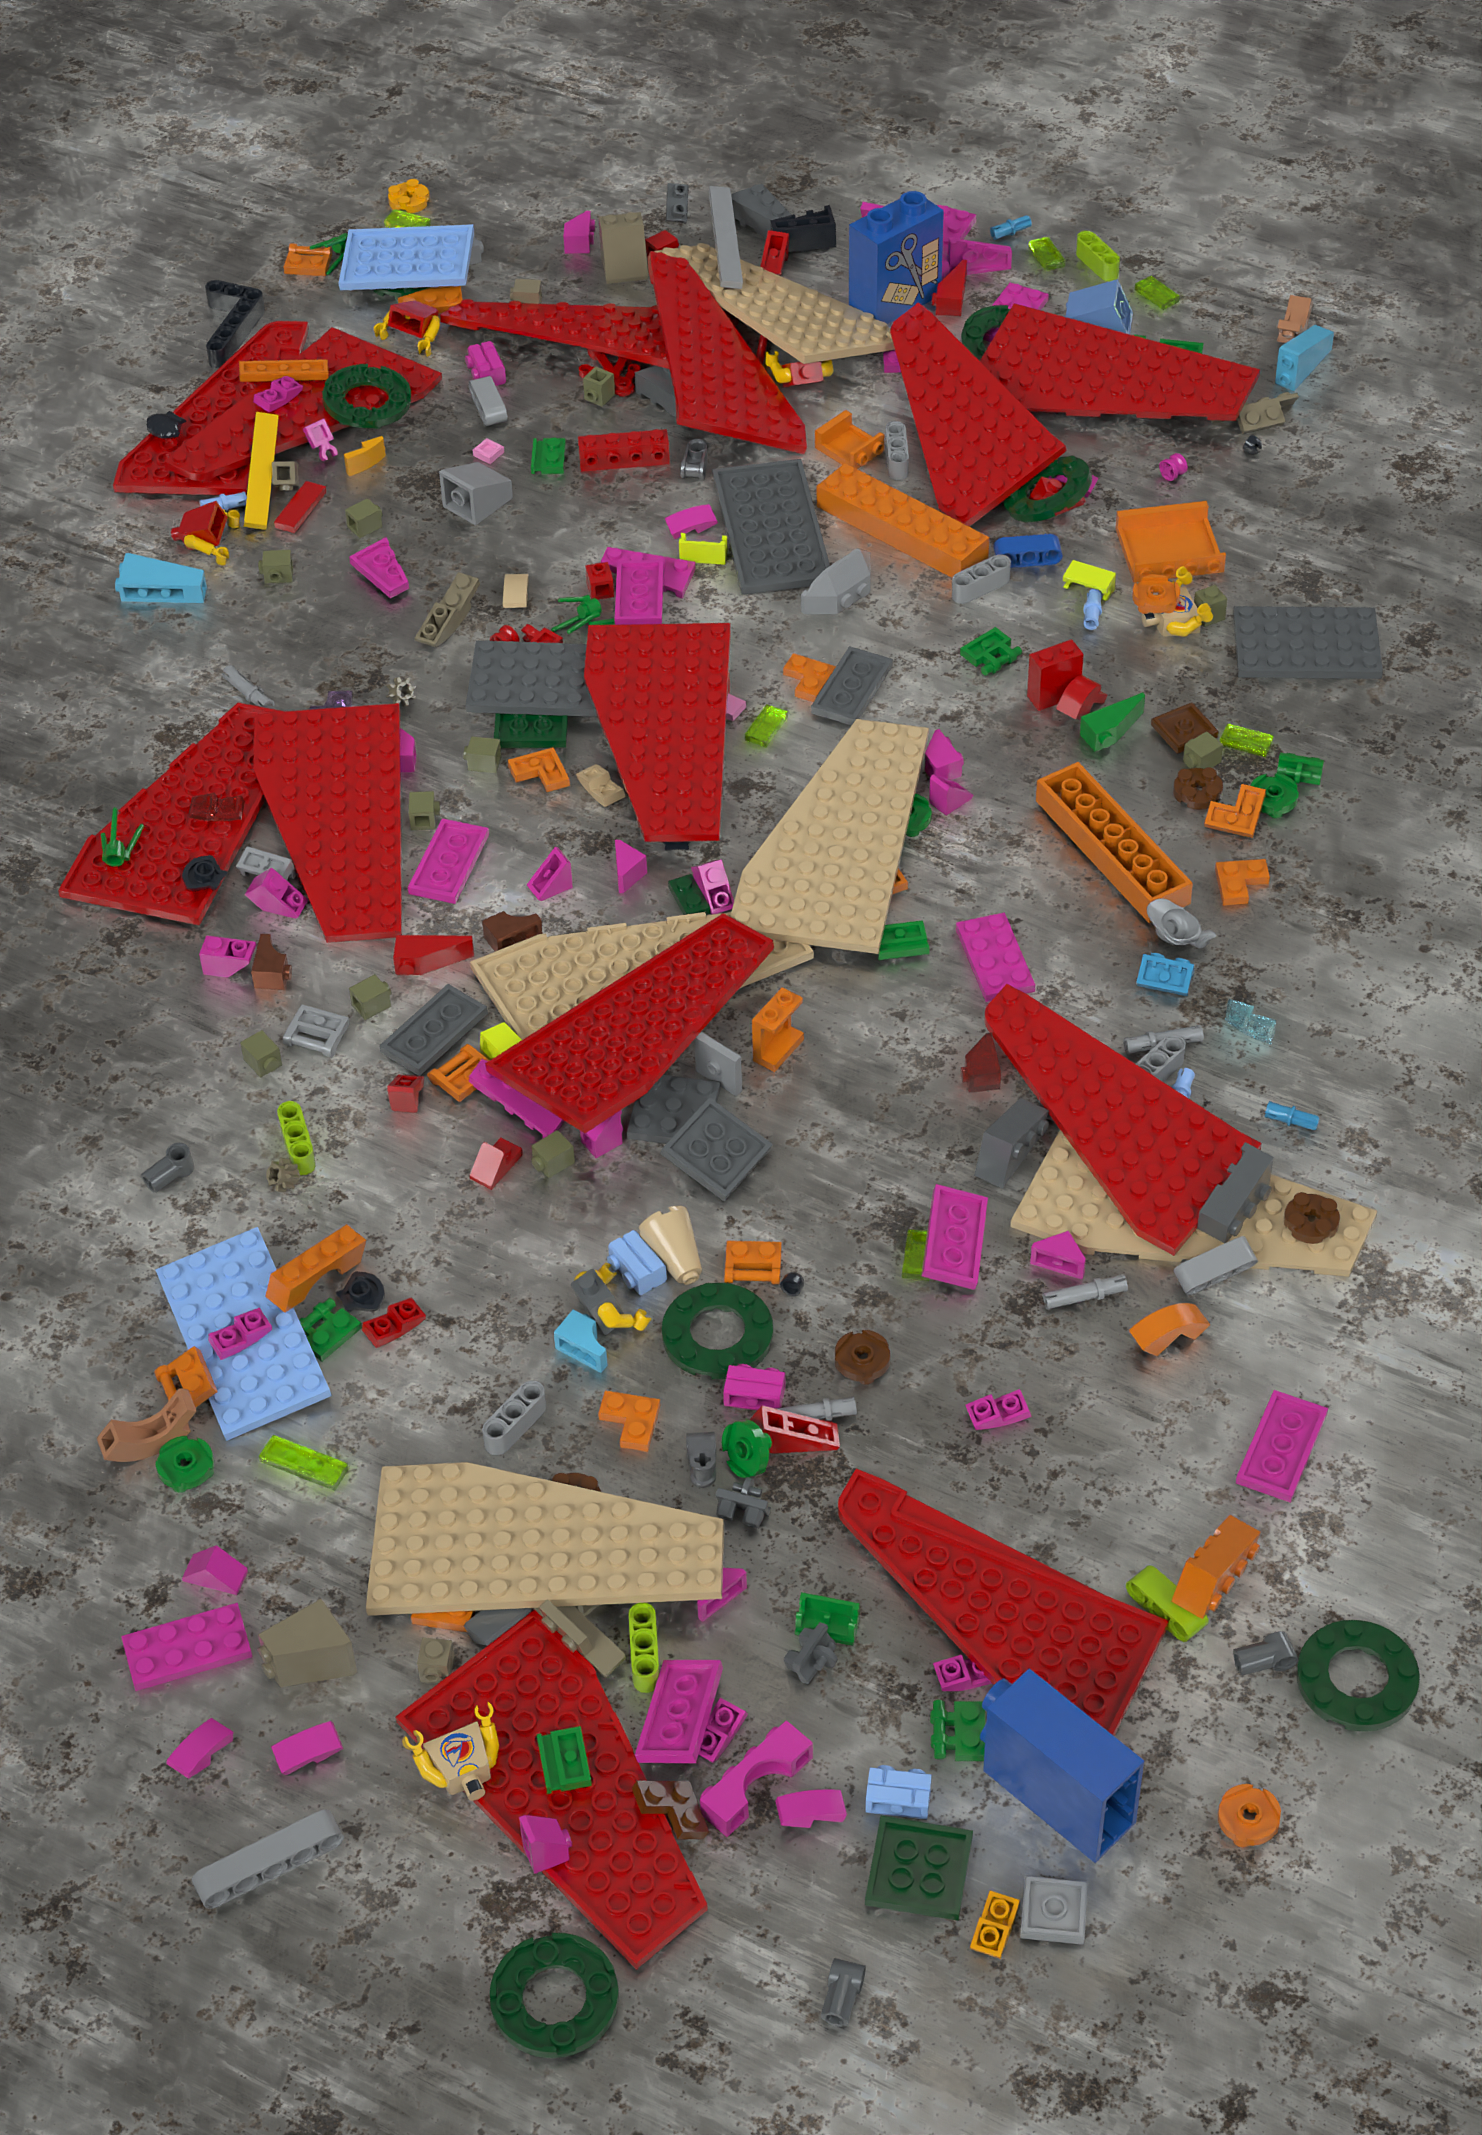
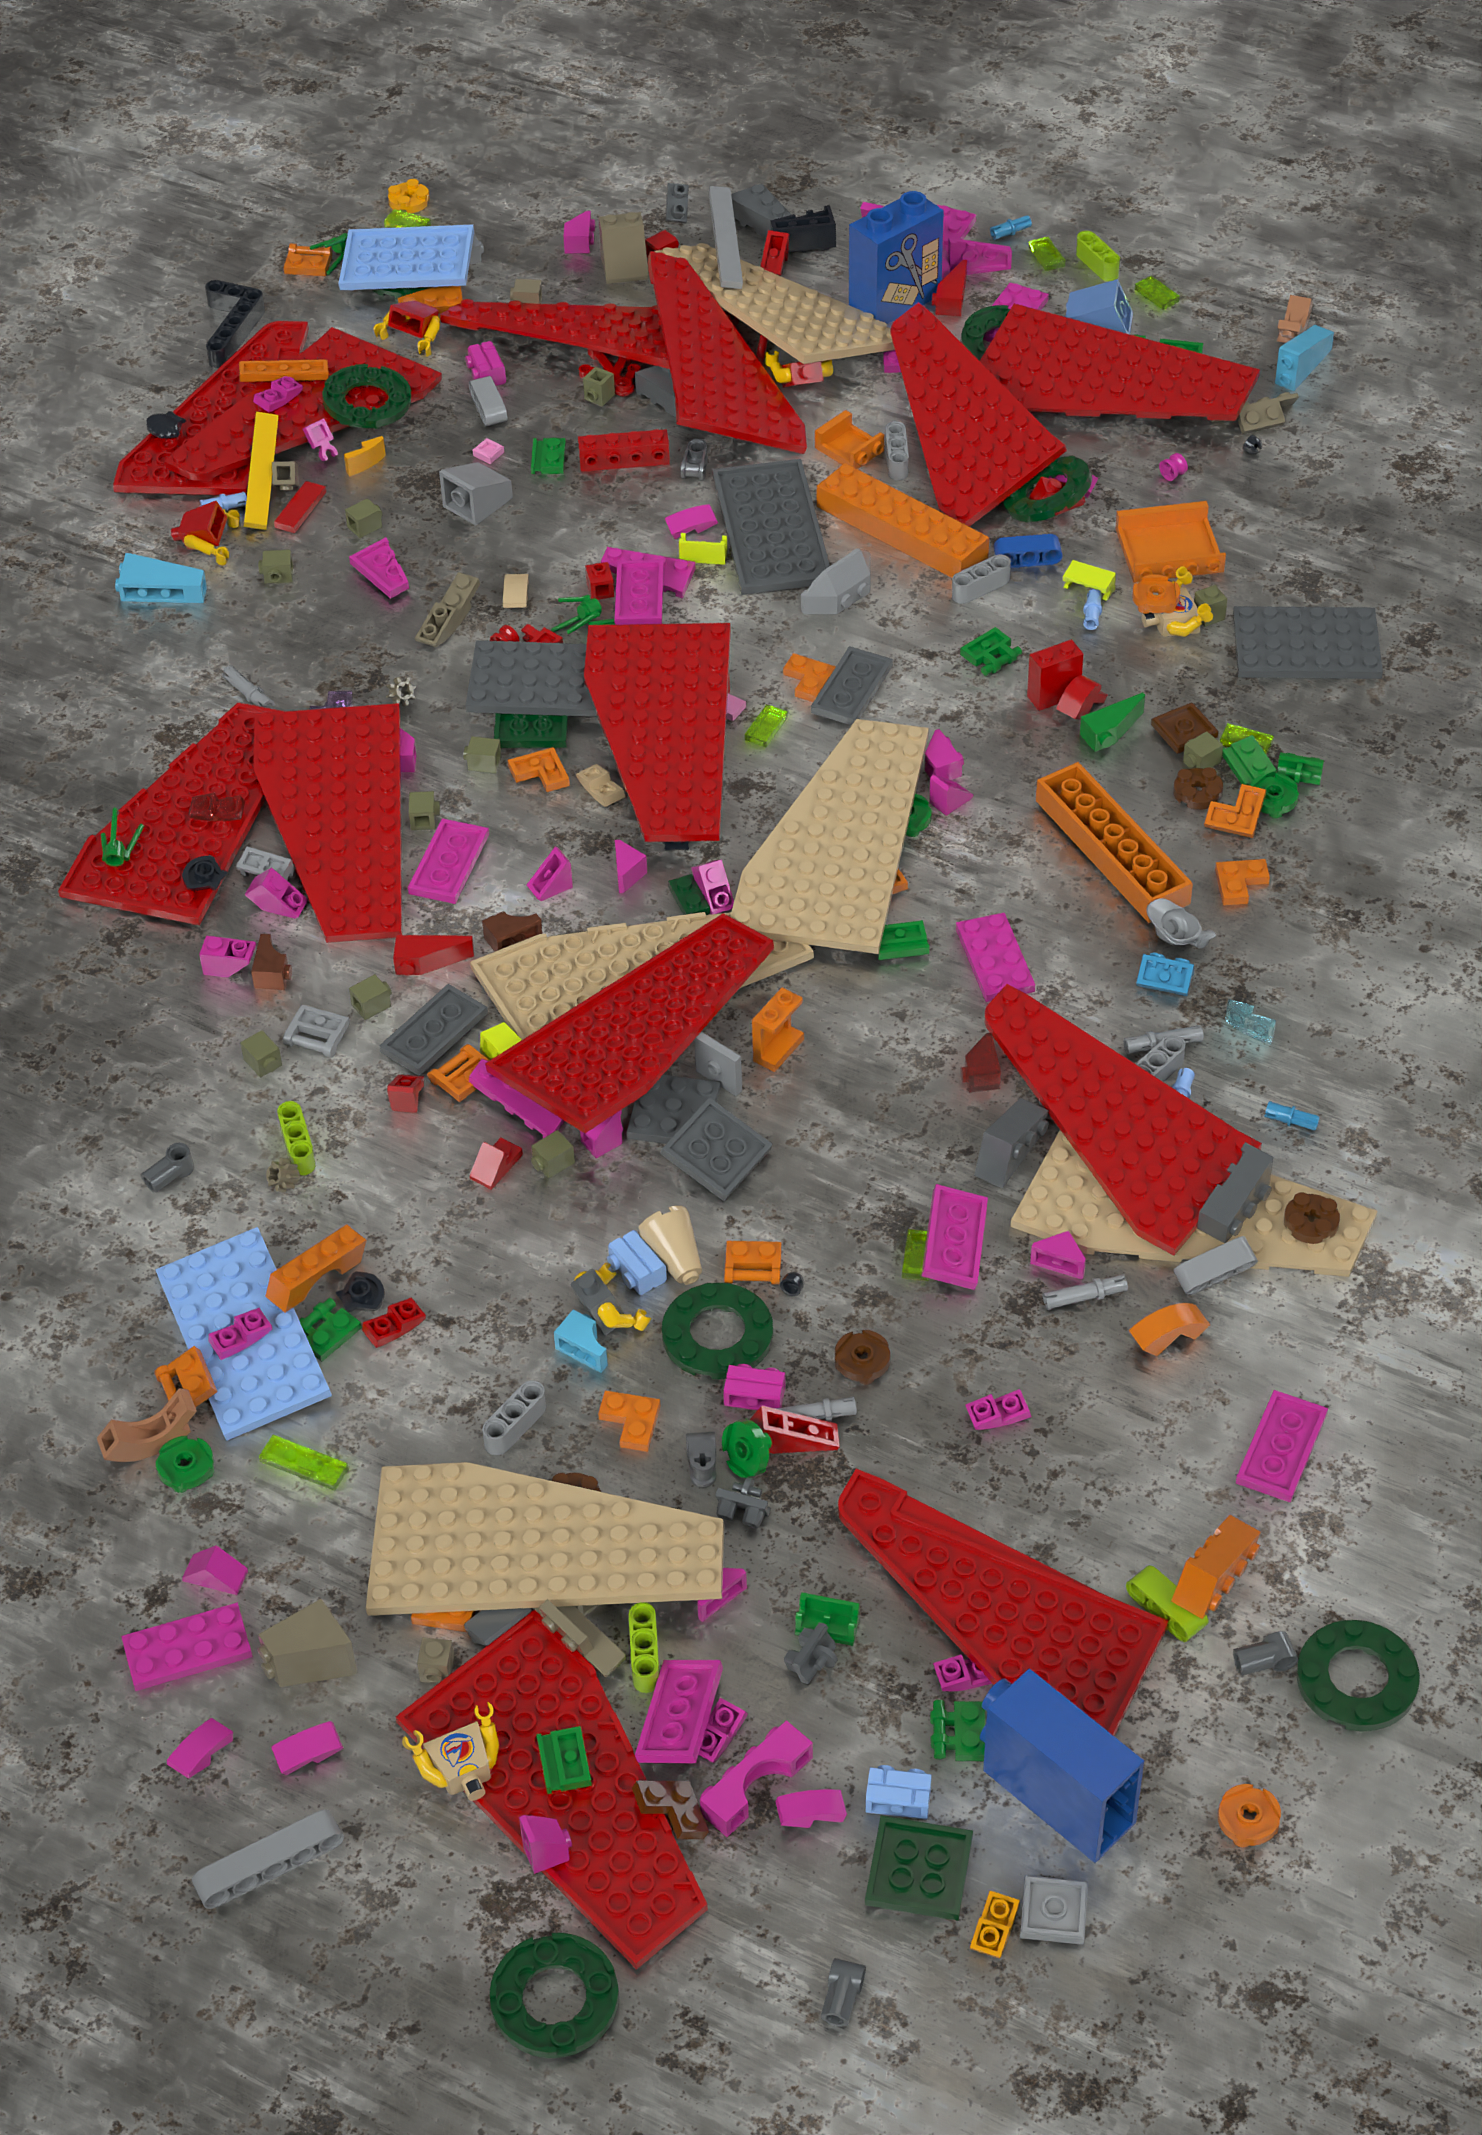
none -> green plate [1222,735,1277,786]

